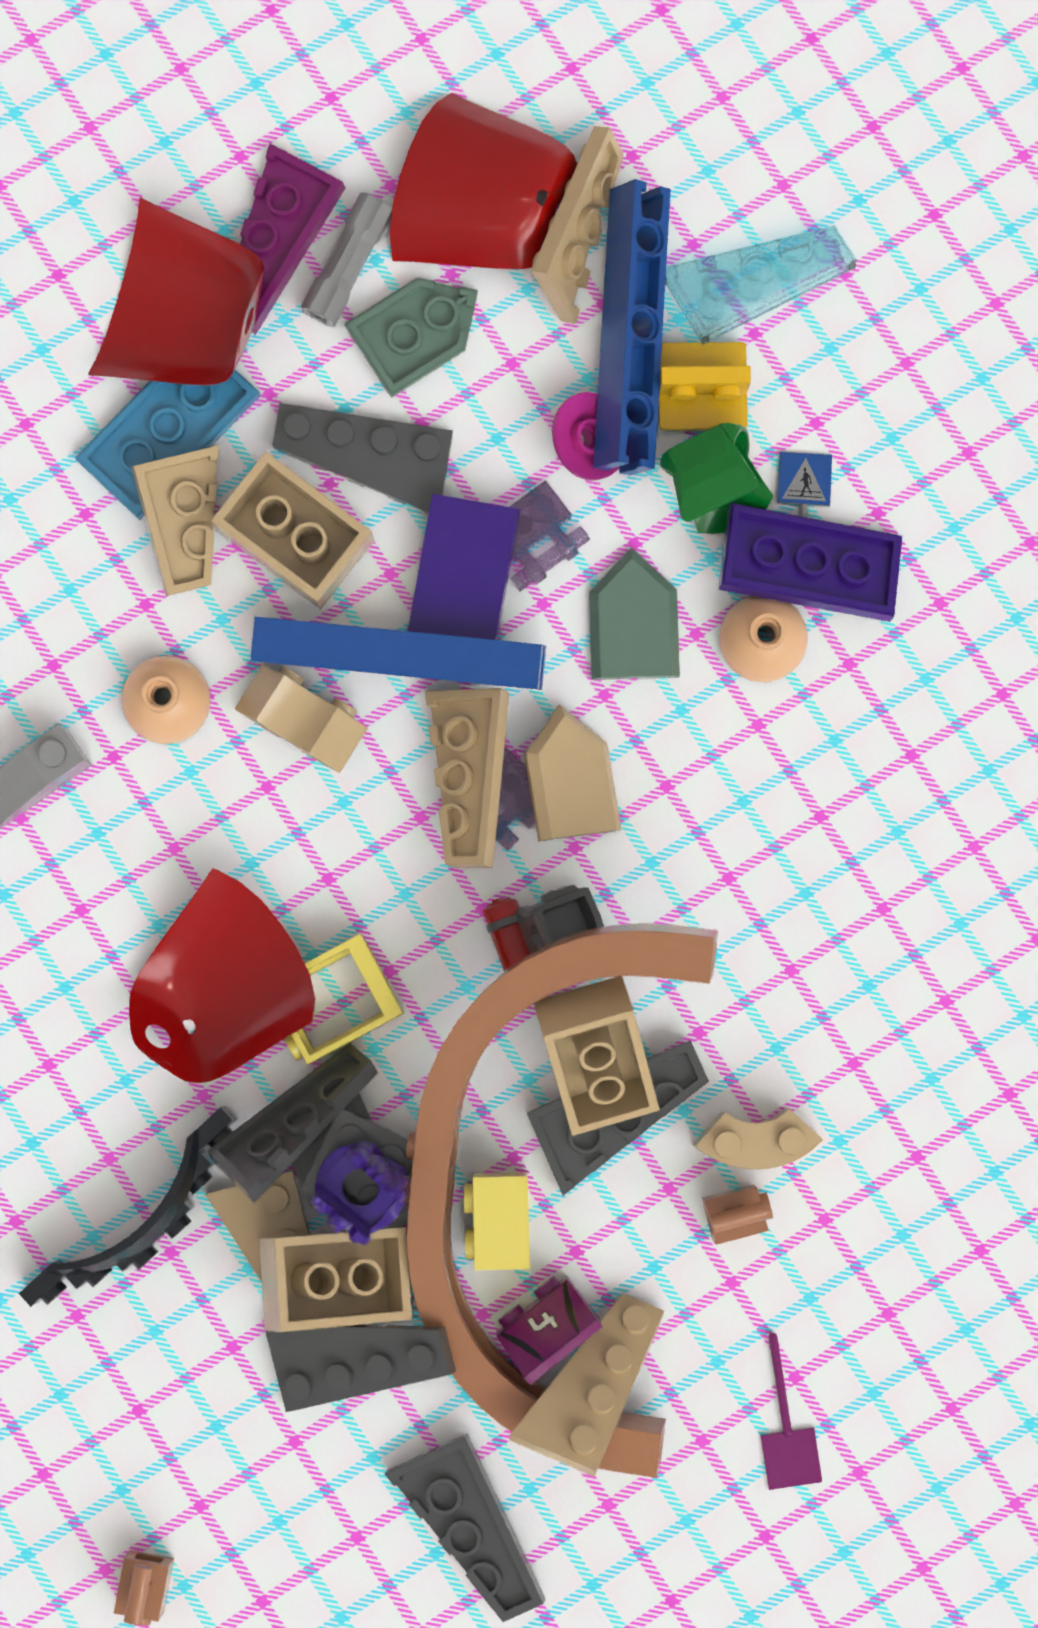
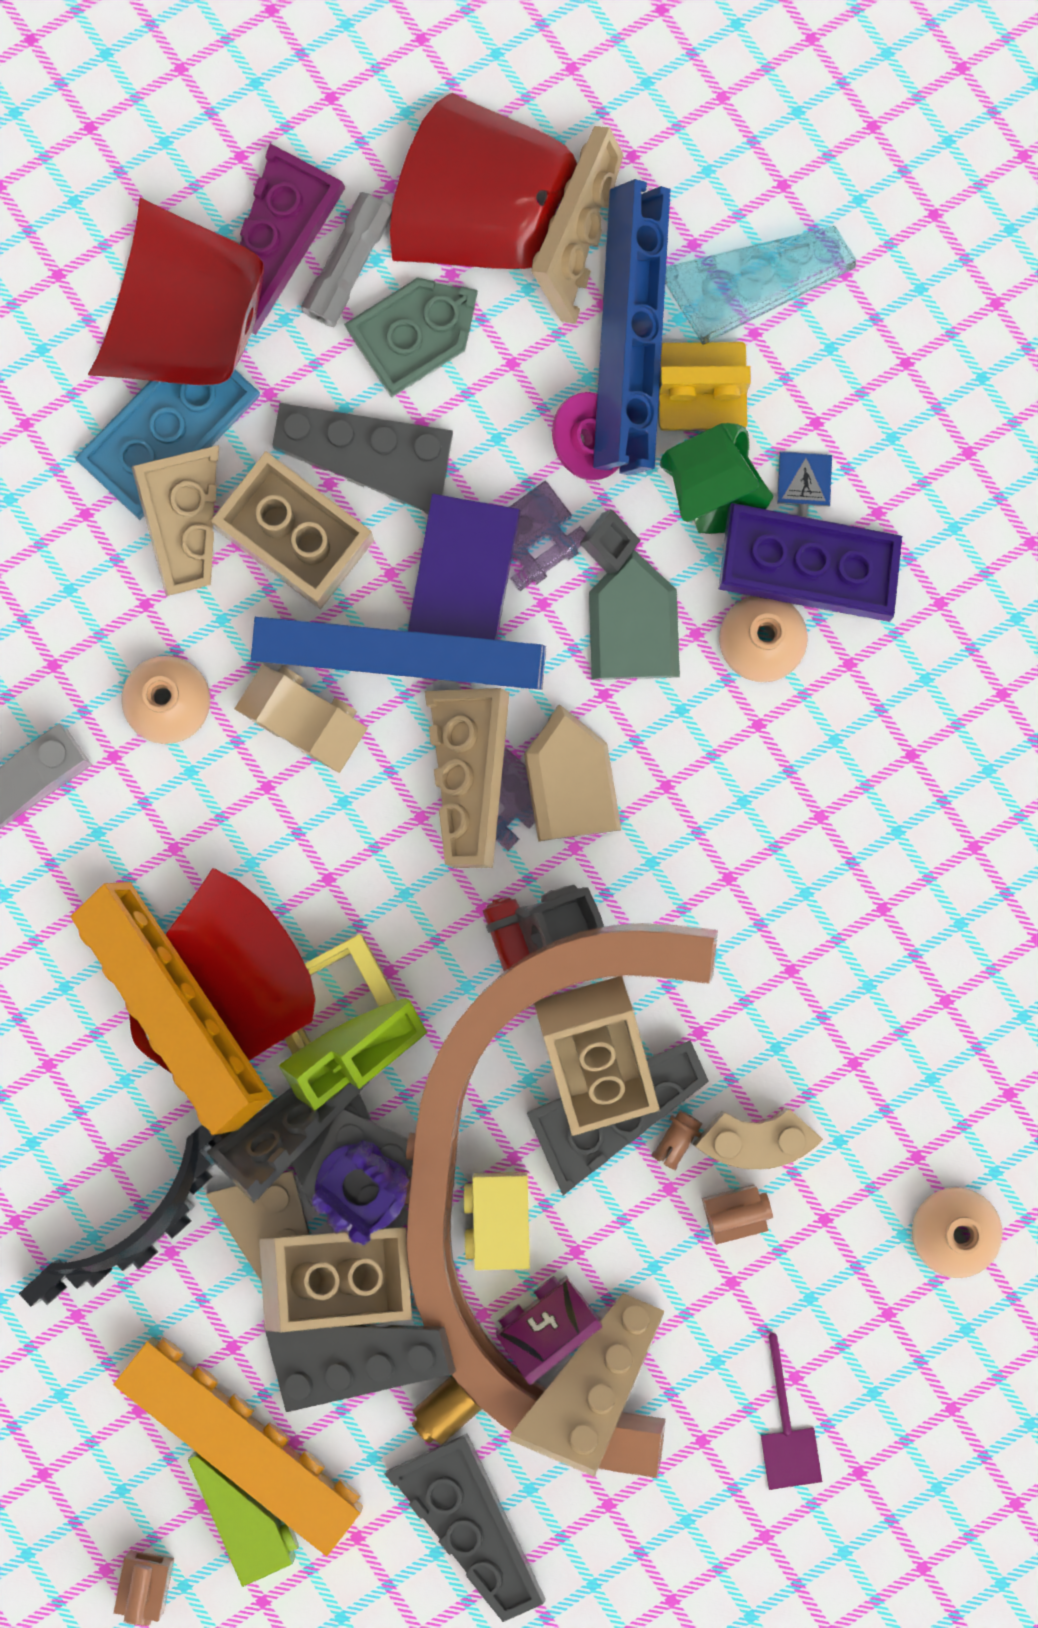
none -> light orange brick [70,882,273,1135]
none -> light orange brick [113,1337,364,1557]
none -> lime slope [187,1452,299,1587]
none -> lime slope [278,997,428,1111]
none -> pearl gold brick [412,1375,482,1445]
none -> dark grey plate [579,510,641,574]
none -> nougat pin [651,1110,703,1171]
none -> light nougat piece [912,1187,1003,1278]

